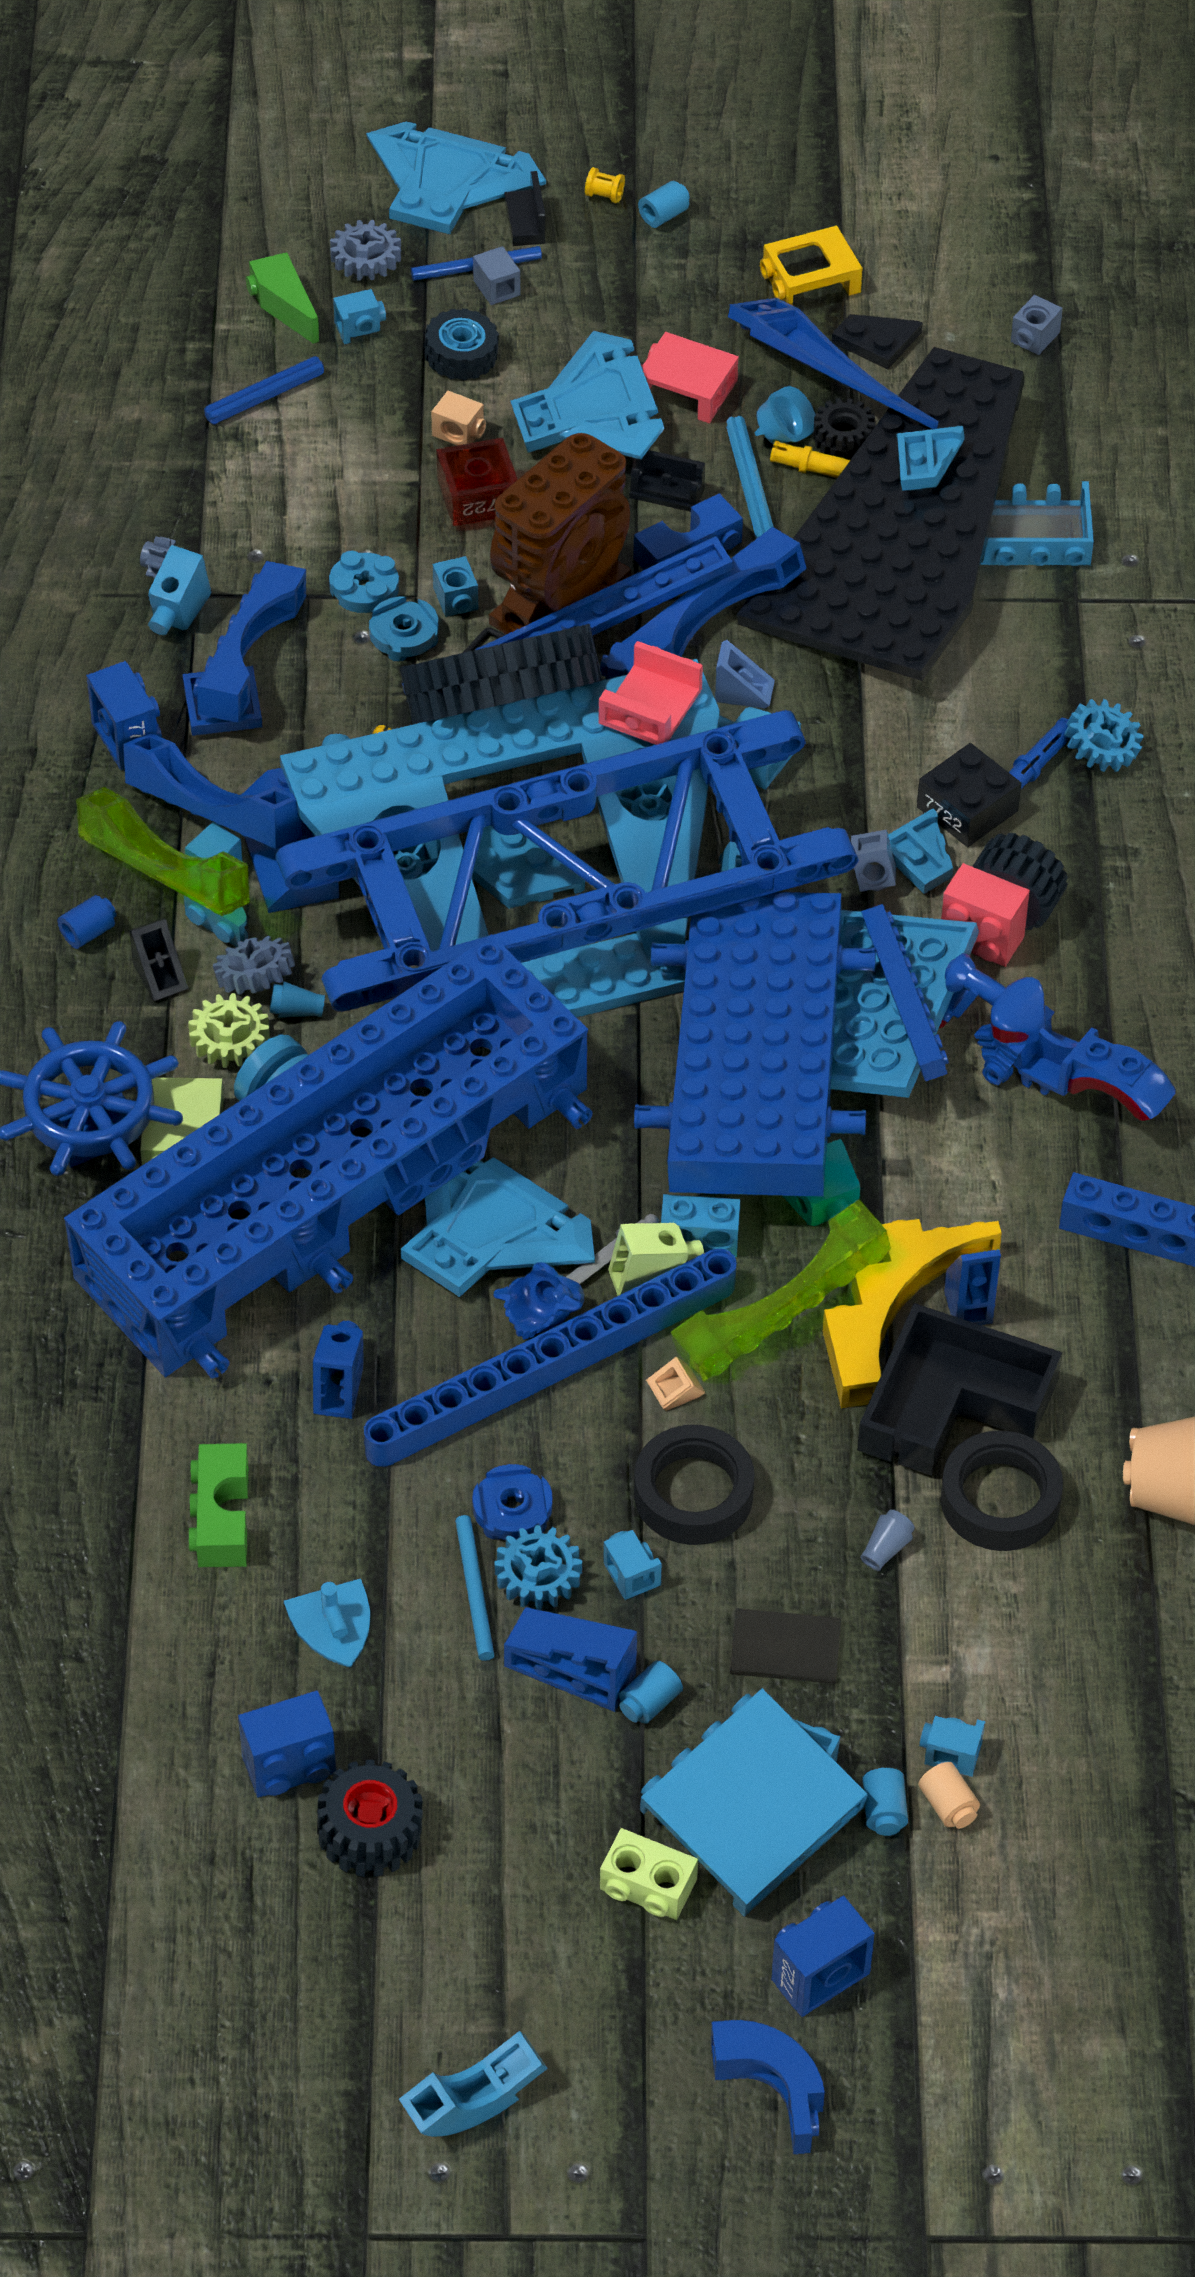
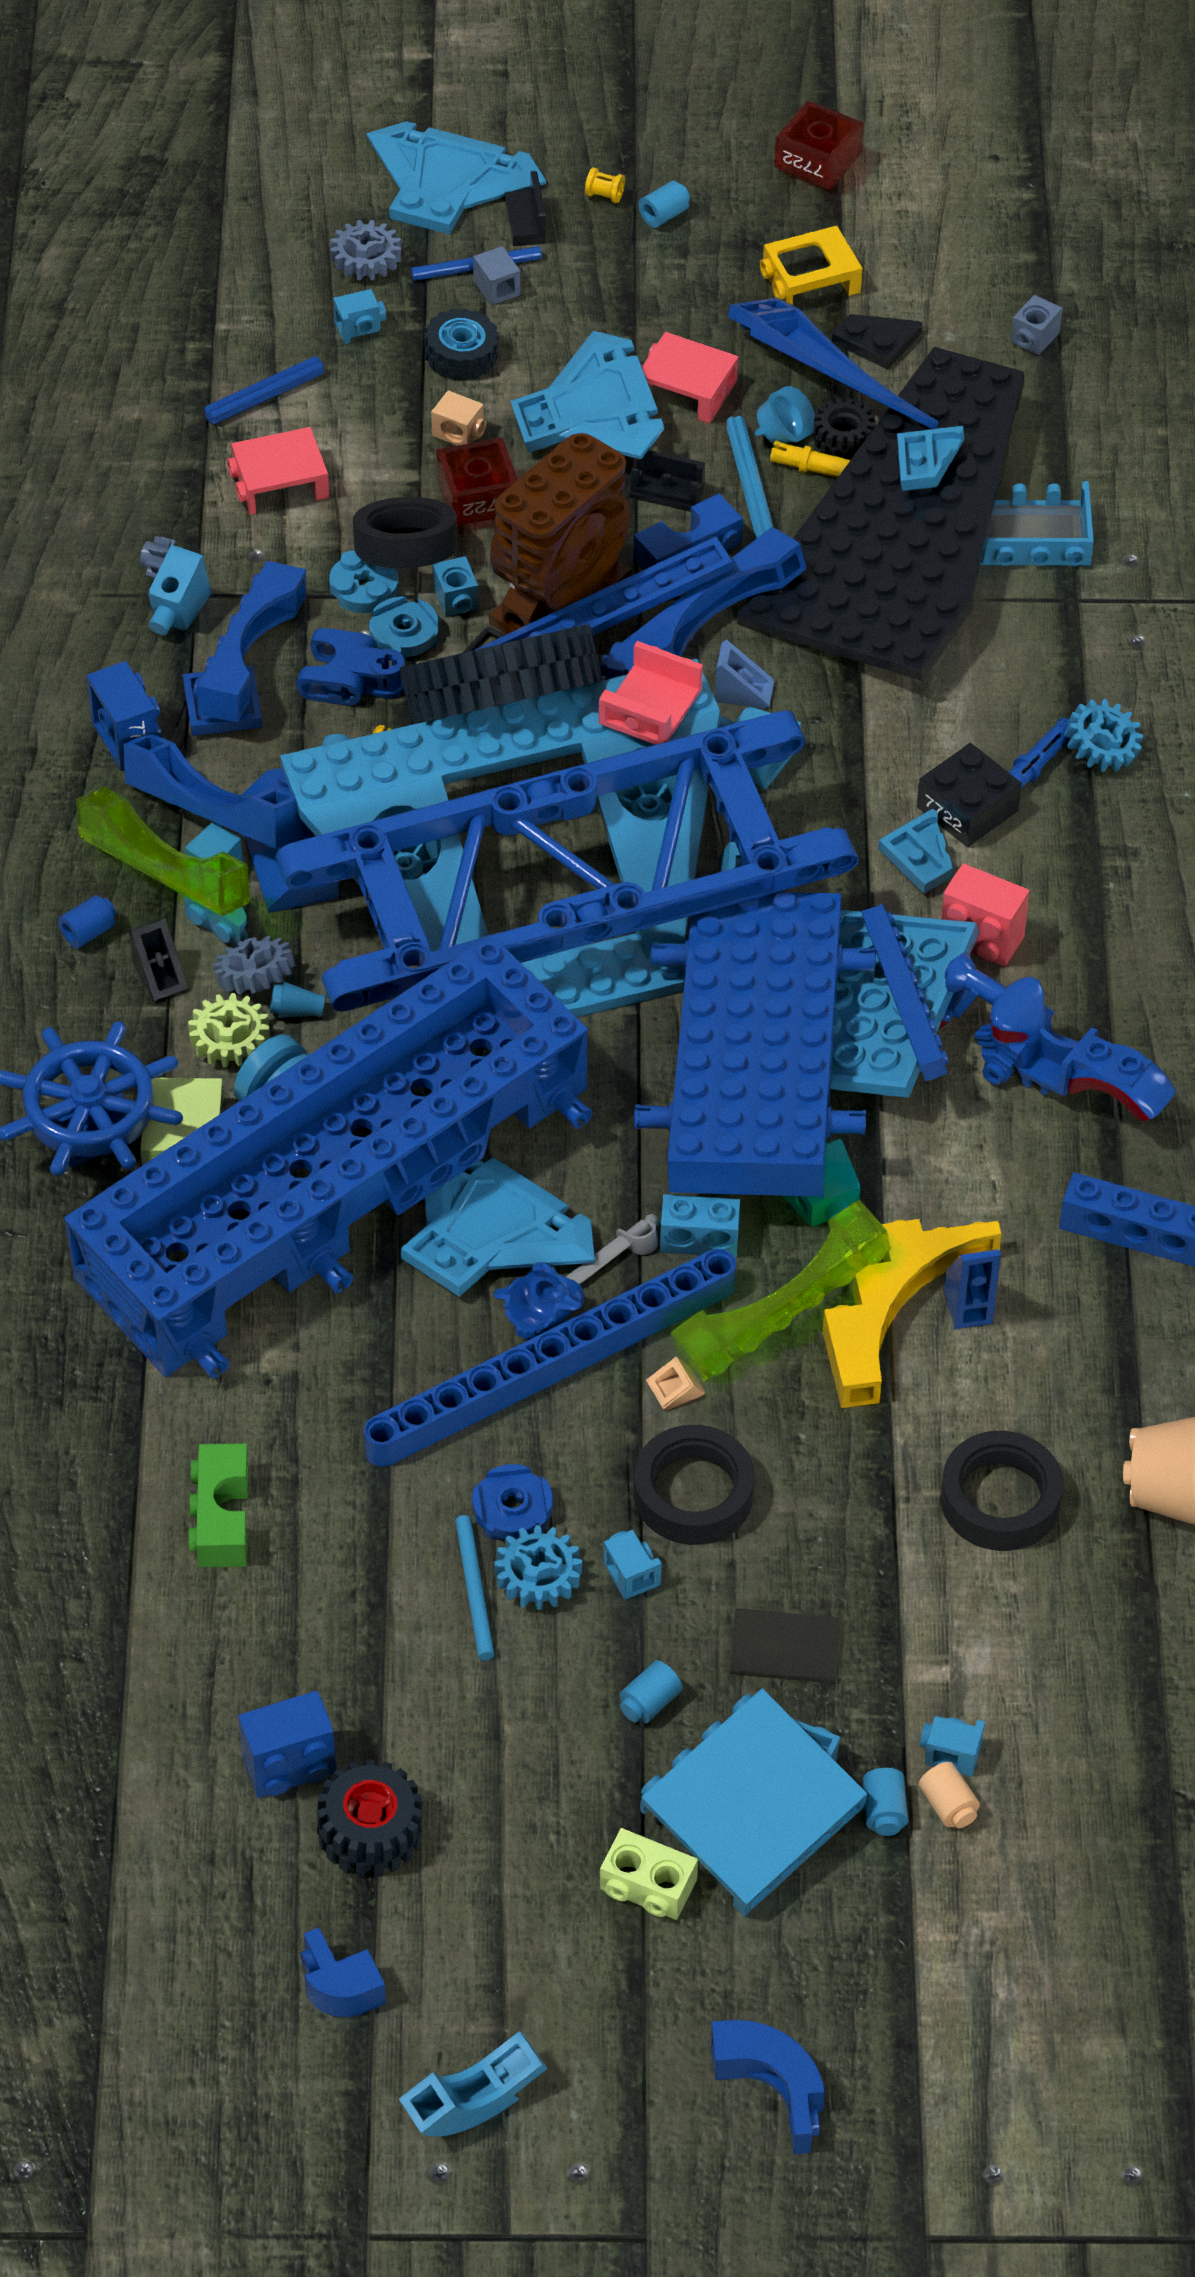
bright green slope [246,252,319,343] -> none
dark azure shield [283,1578,371,1668] -> none
blue torso [313,1321,363,1419] -> none
dark azure wing [472,825,585,909] -> none
blue wedge [504,1607,637,1712] -> none
yellowish green torso [608,1223,704,1296] -> none
blue brick [771,1895,875,2017] -> none
sand blue brick [851,830,896,892] -> none
black piece [857,1303,1063,1476] -> none
sand blue cone [860,1510,915,1571] -> none
black wheel [972,833,1068,930] -> none
none -> coral panel [227,427,329,515]
none -> blue piece [296,628,405,706]
none -> blue brick [300,1927,386,2017]
none -> black tyre [353,497,458,568]
none -> clear red brick [774,100,864,190]

